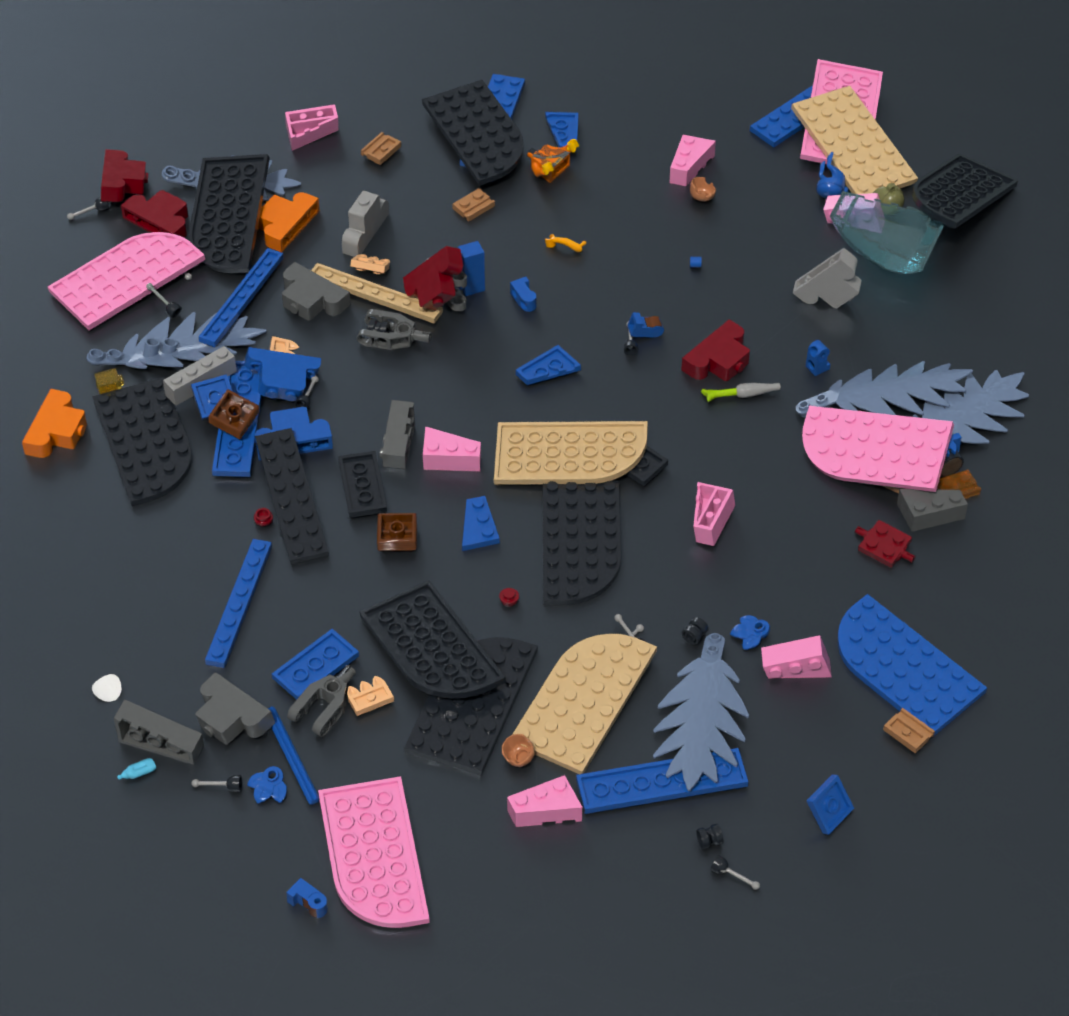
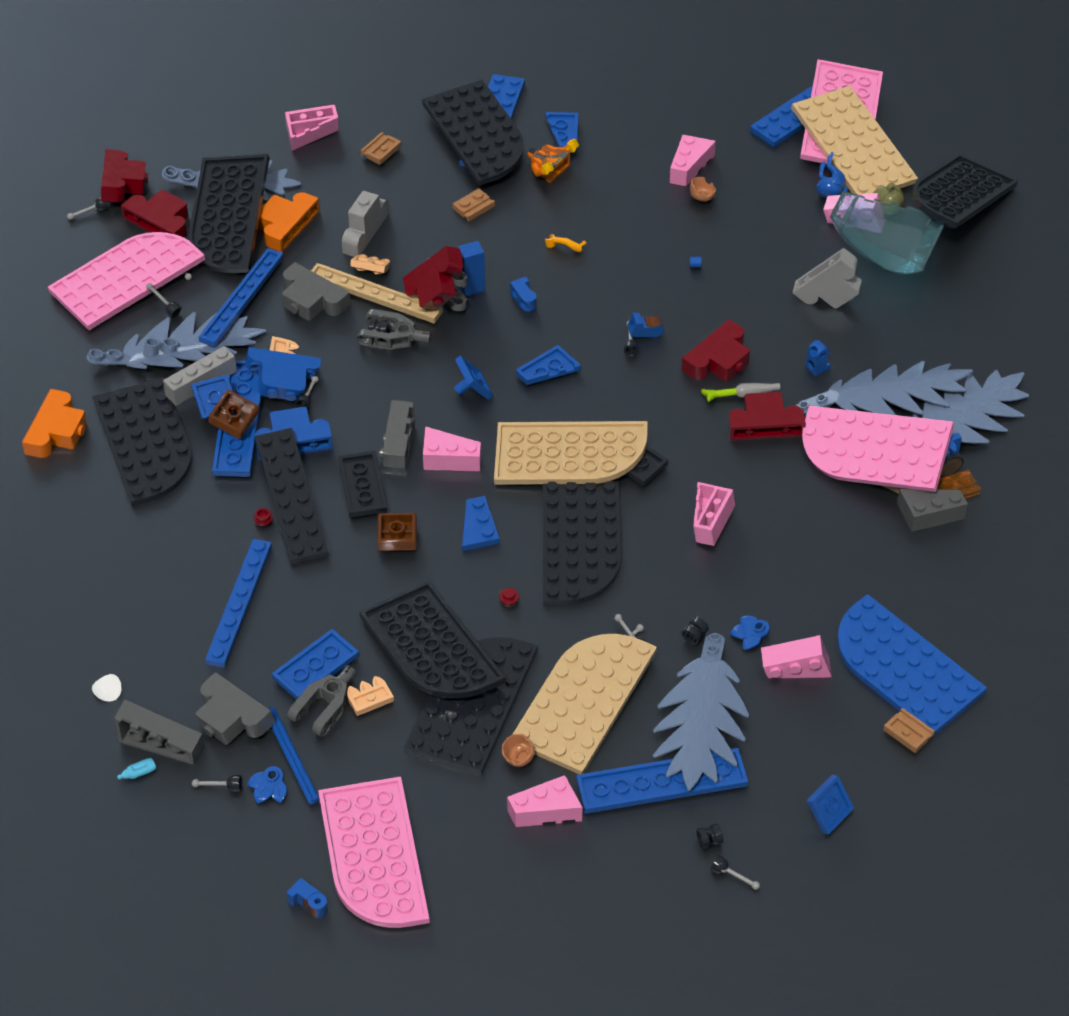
clear yellow brick [94,368,124,394] -> none
dark red plate [855,520,916,568] -> none
none -> blue tile [454,355,494,400]
none -> dark red brick [728,392,806,440]

